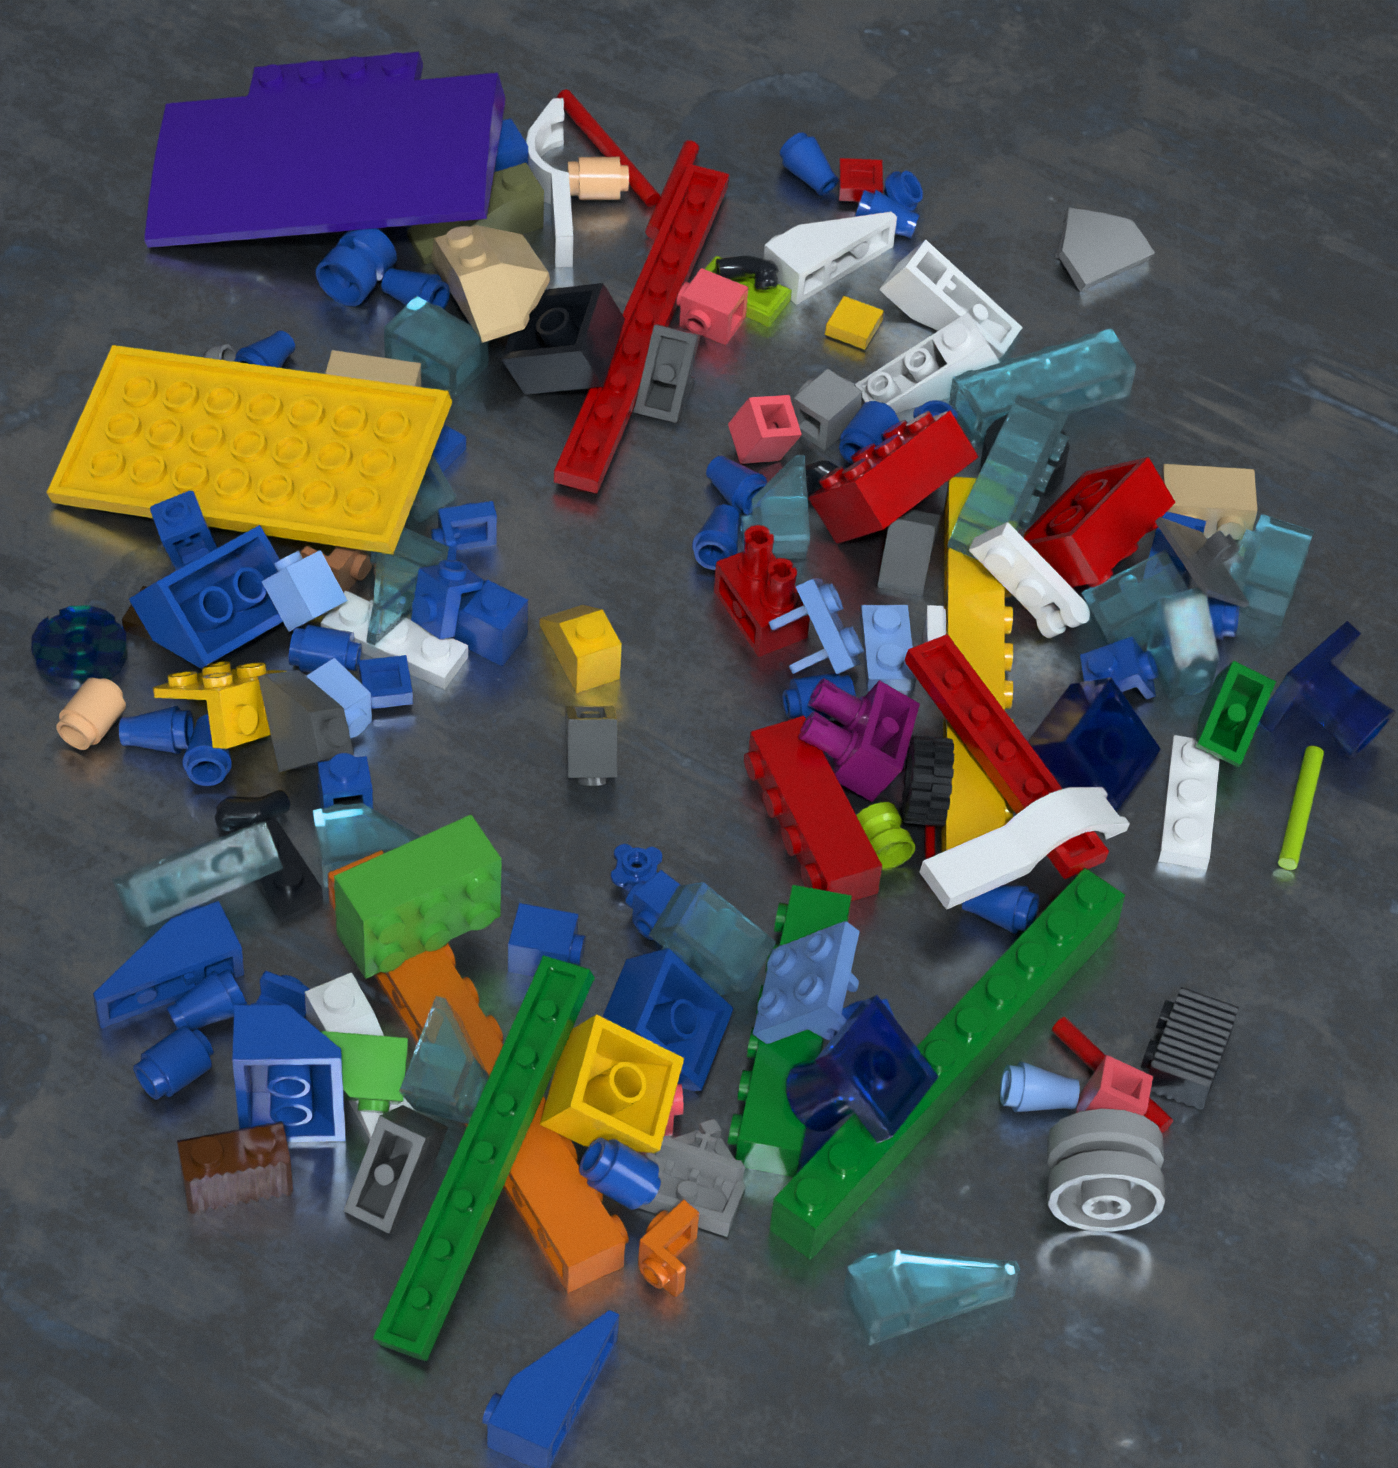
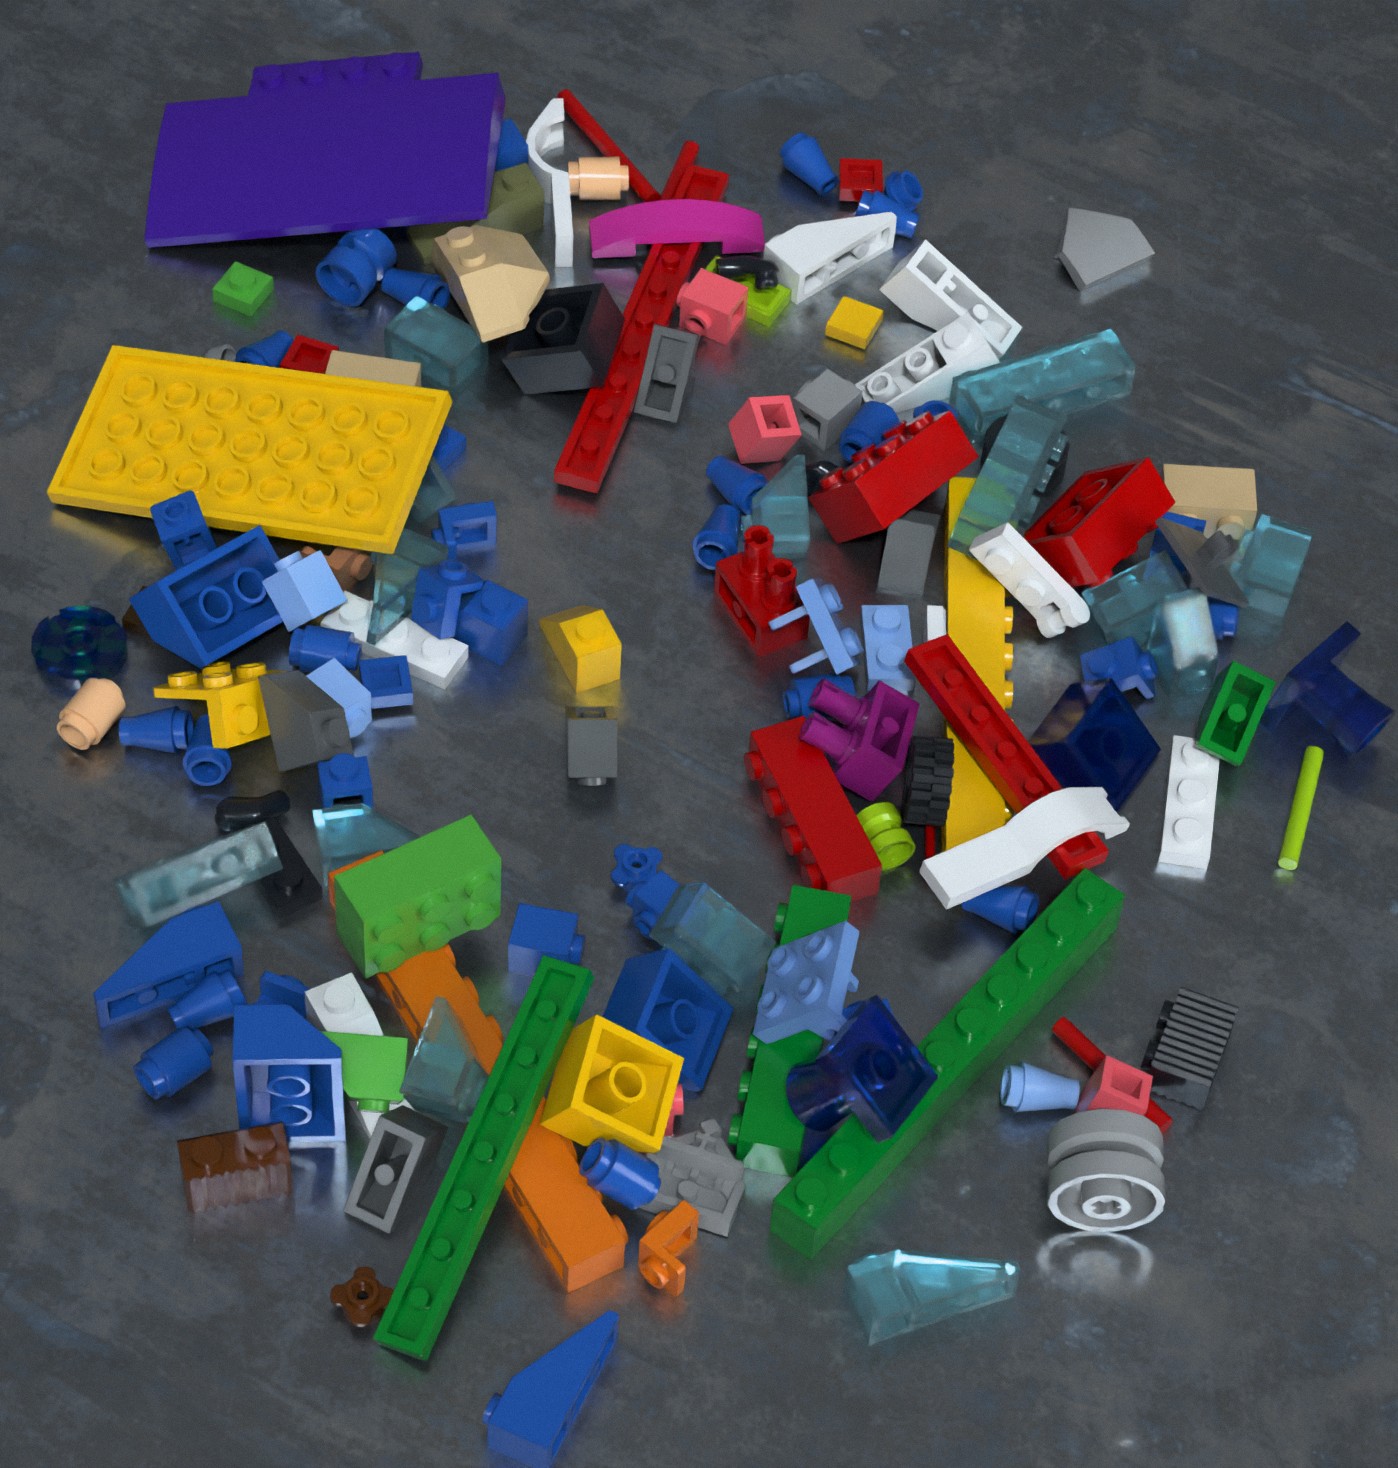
none -> bright green plate [212,261,274,317]
none -> red plate [279,334,339,374]
none -> reddish brown plate [330,1267,394,1327]
none -> dark pink slope [589,199,765,258]

